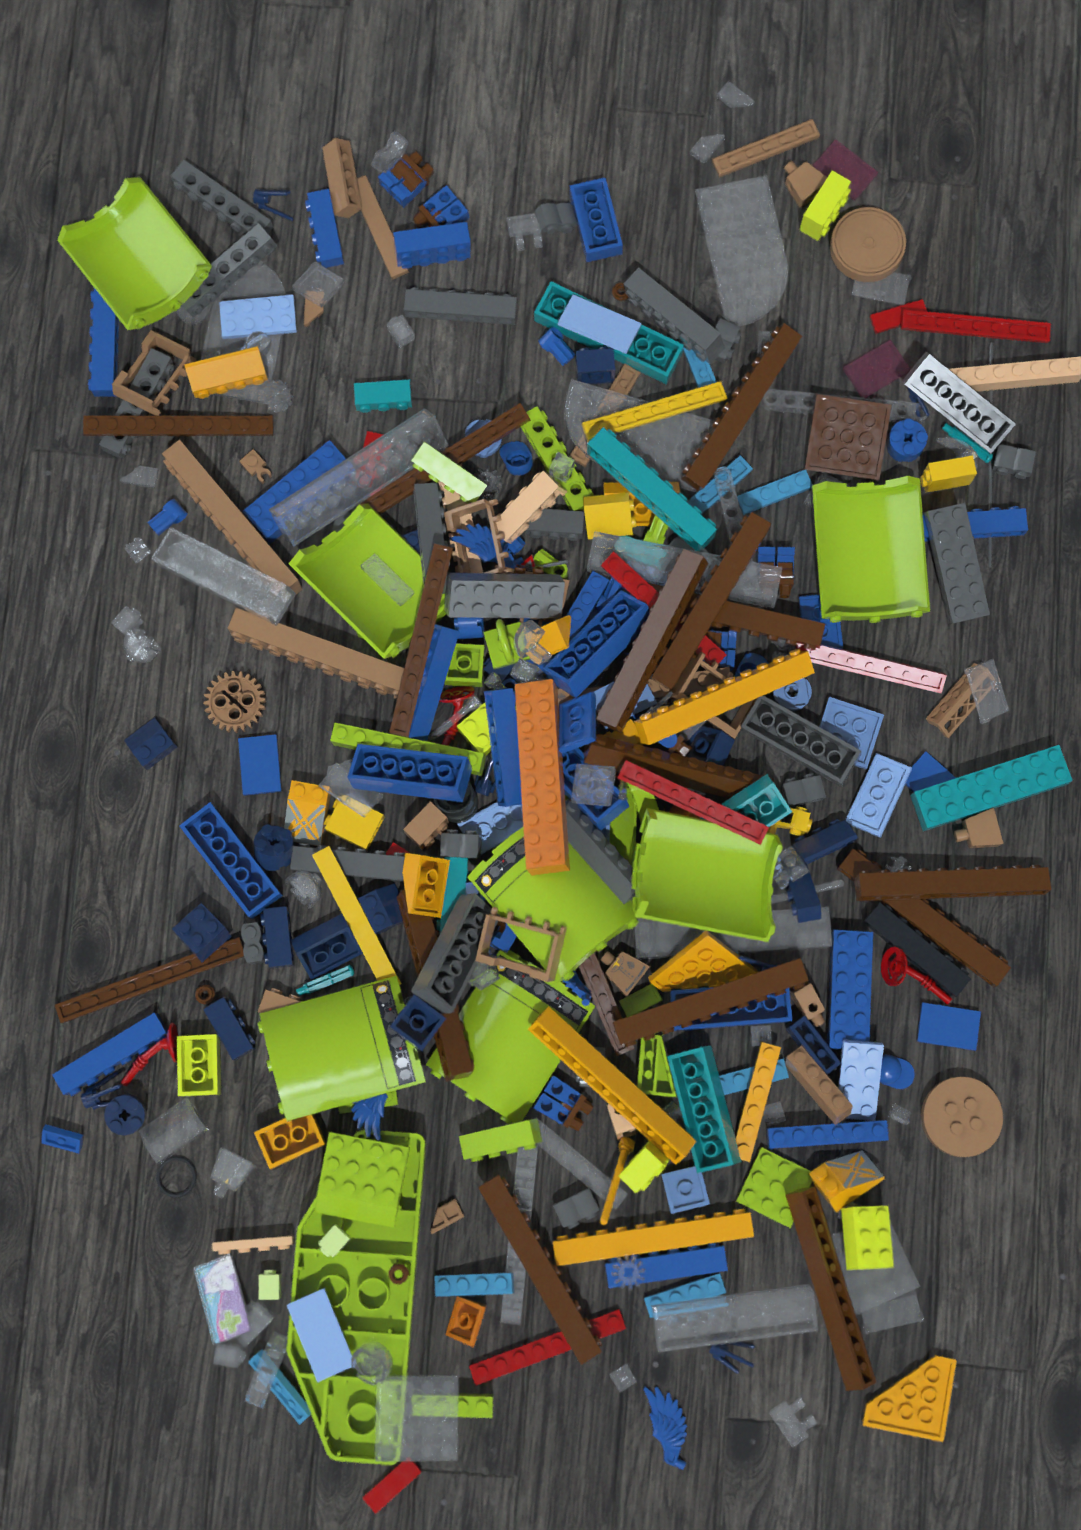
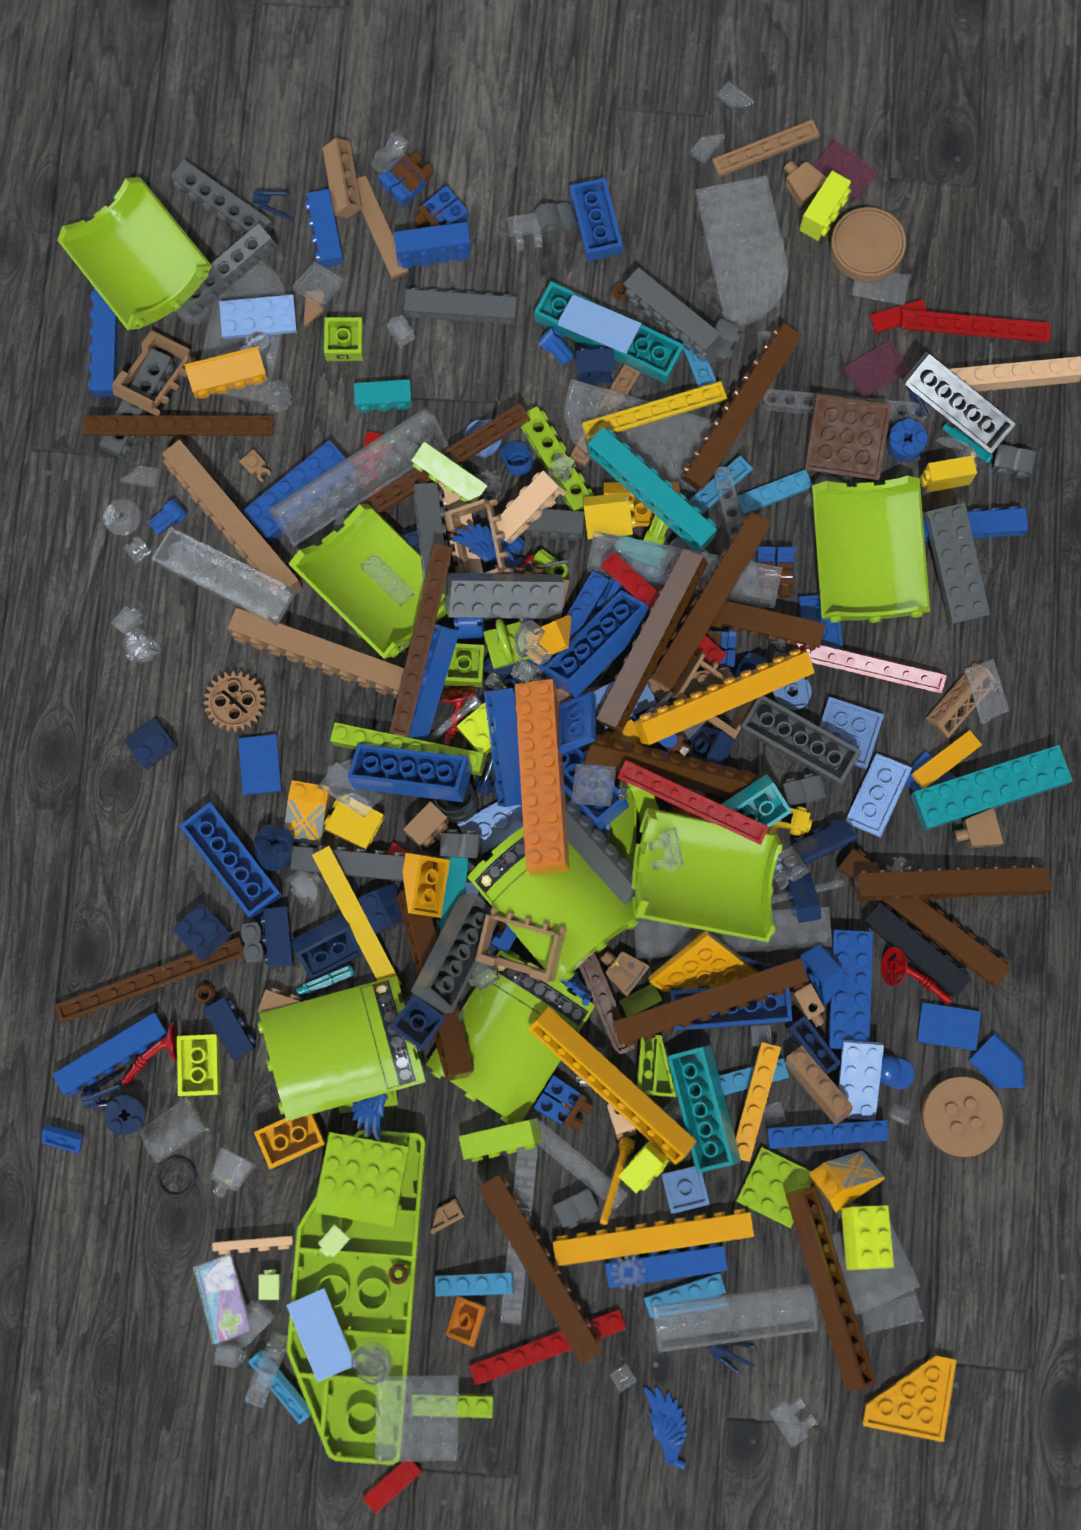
none -> clear dish [103,499,141,536]
none -> lime brick [324,318,364,361]
none -> clear plate [648,827,684,871]
none -> blue slope [800,945,844,1005]
none -> light orange tile [911,730,982,789]
none -> blue tile [968,1032,1025,1088]

